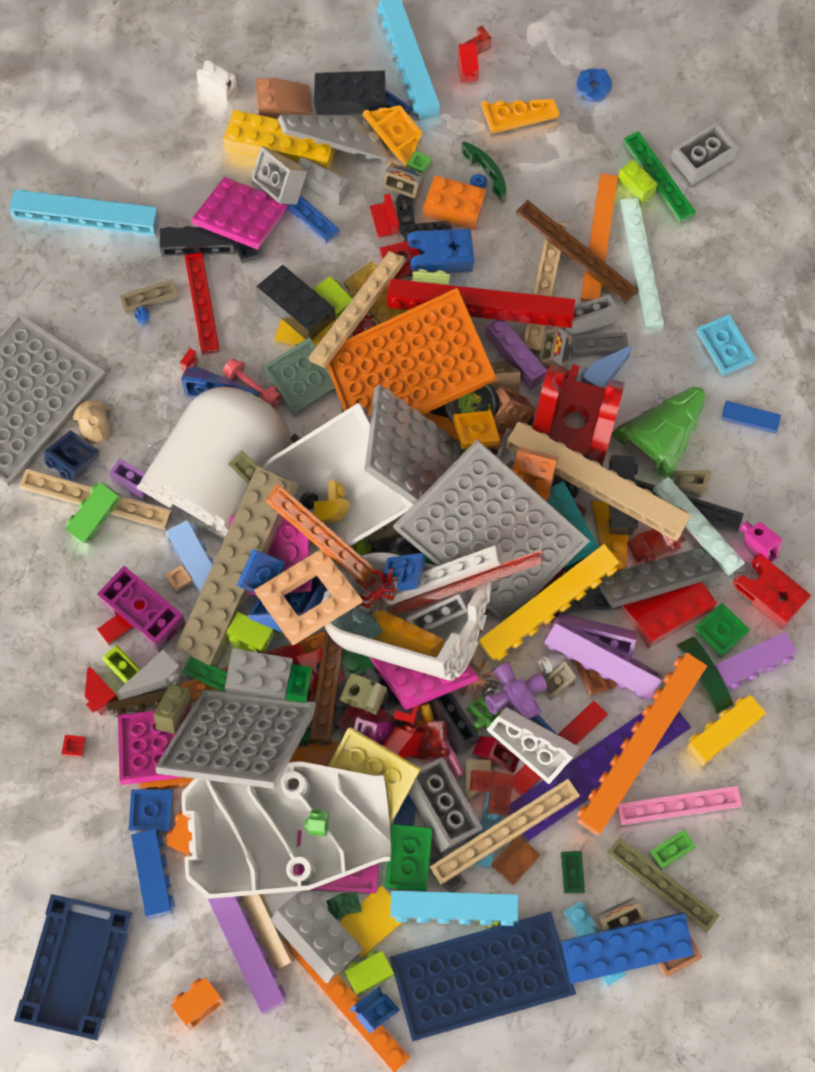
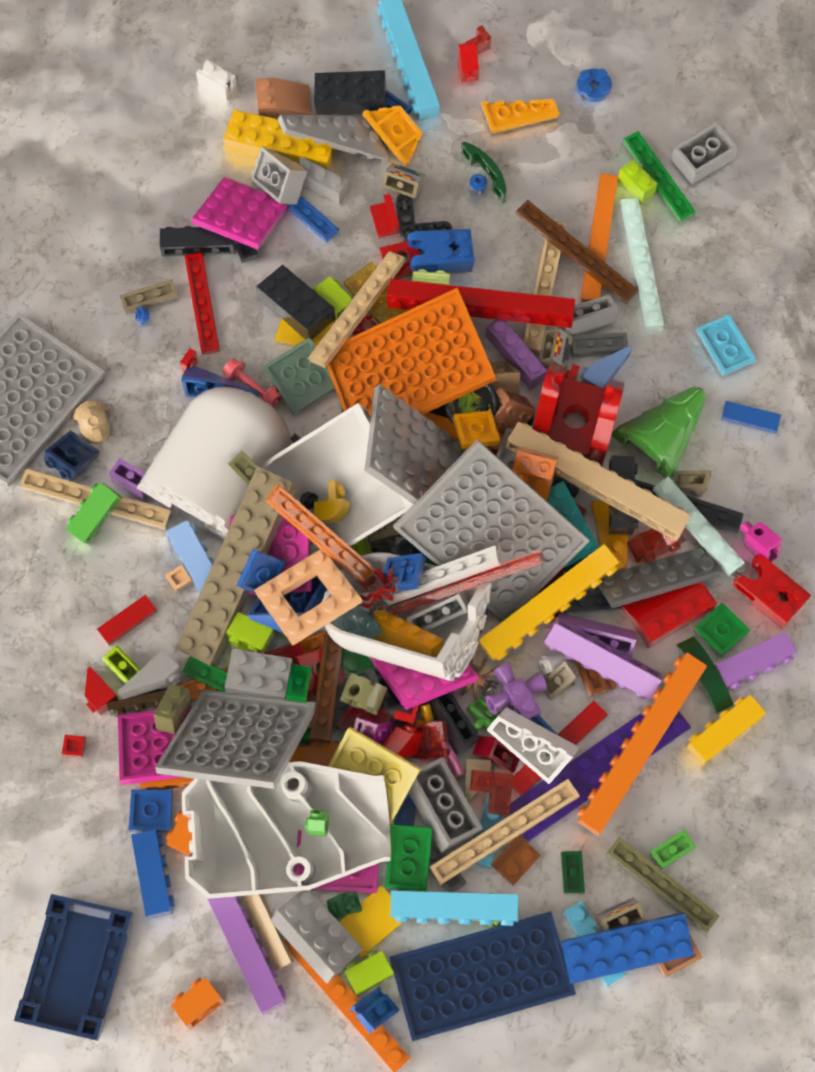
medium azure brick [9,190,159,236] -> none
magenta plate [97,566,186,652] -> none
bright green plate [407,151,431,173] -> none
orange piece [424,175,486,230] -> none
bright pink plate [617,786,742,826] -> none

